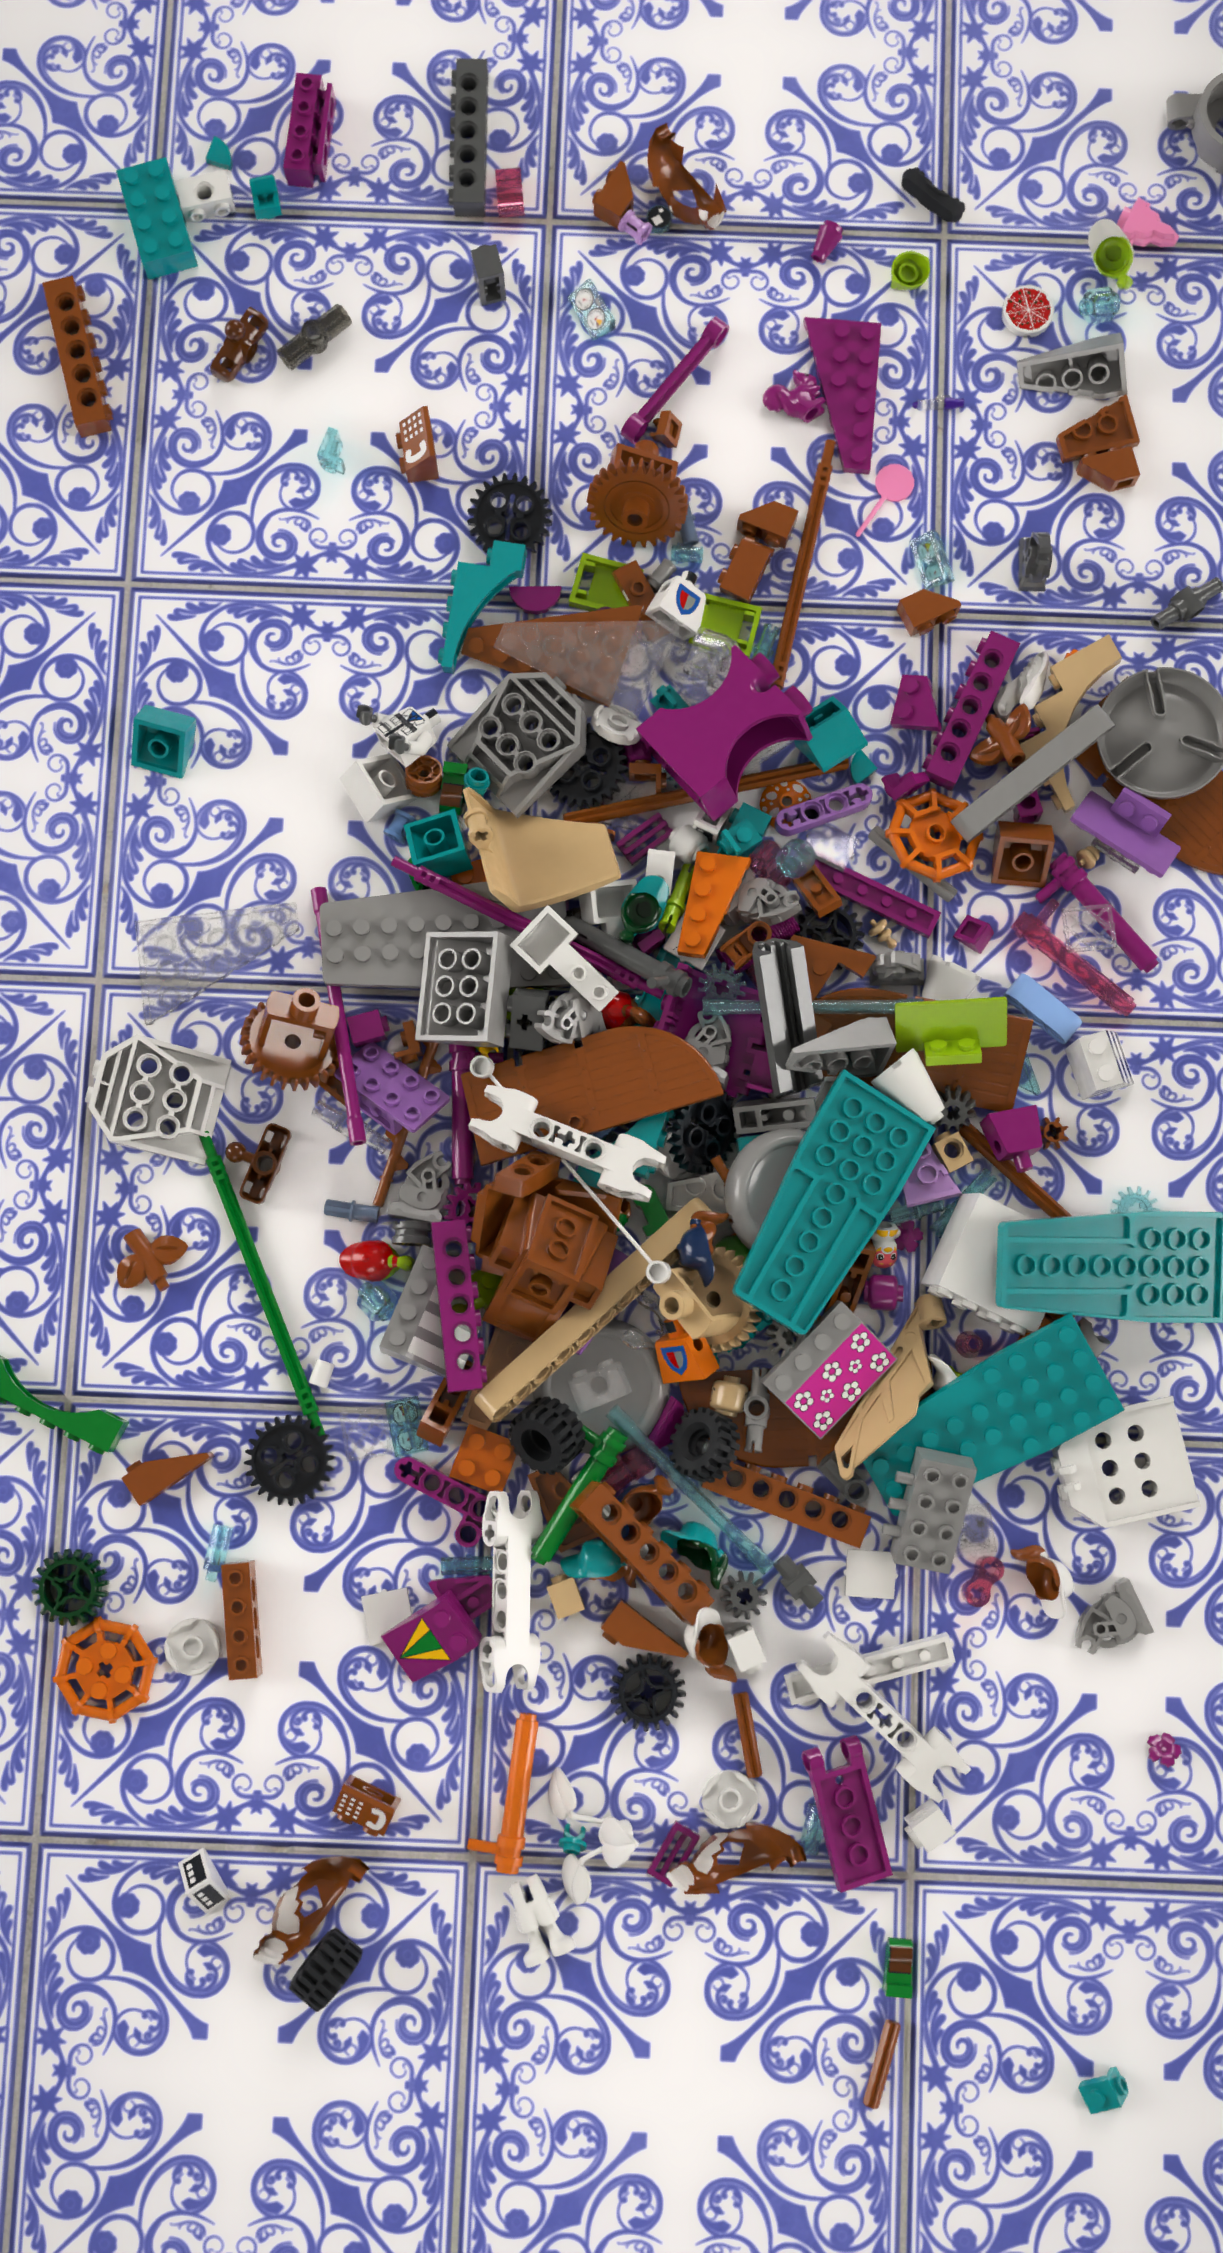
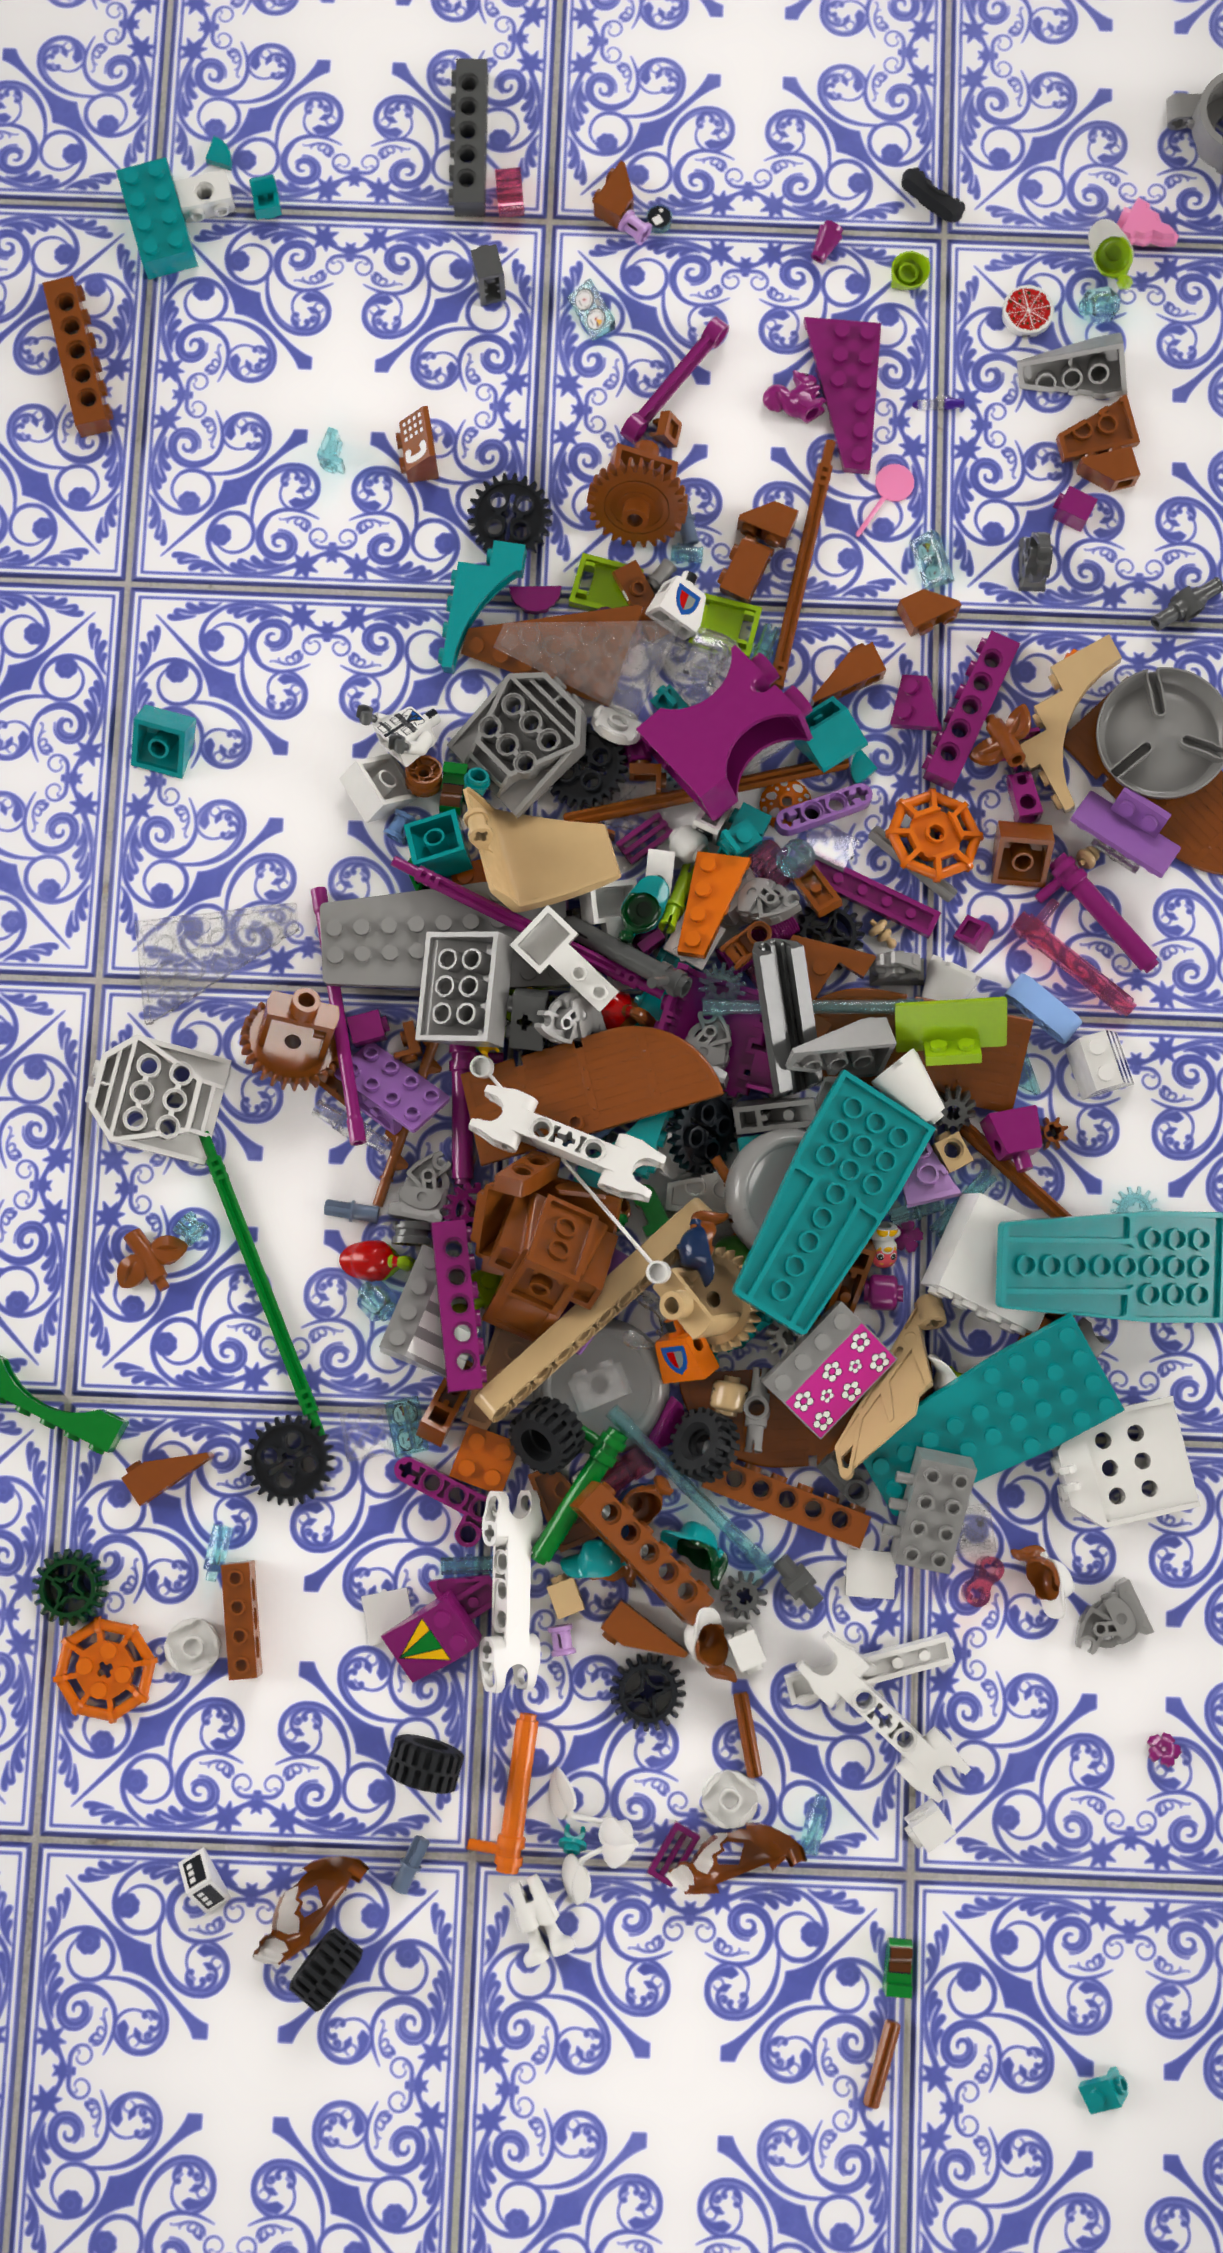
reddish brown piece [210,306,269,383] -> none
reddish brown piece [225,1123,292,1205] -> none
clear smoke piece [277,303,352,370] -> none
magenta brick [283,72,336,188] -> none
white hinge [309,1359,335,1388] -> none
dark orange slope [332,1774,401,1837] -> none
dark orange animal [647,123,726,230] -> none
magenta hinge [802,1735,893,1893] -> none
magenta bracket [881,771,930,801] -> none
light grey beam [951,704,1115,843] -> none
clear pink cone [955,1331,983,1358] -> none
white animal [993,651,1049,717] -> none
clear window [1061,903,1117,953] -> none
none -> clear light blue wheel [173,1211,208,1246]
none -> black tyre [386,1734,464,1794]
none -> sand blue axle [391,1835,430,1895]
none -> lavender bush [547,1624,576,1657]
none -> dark orange slope [810,642,886,708]
none -> magenta brick [1053,485,1098,532]

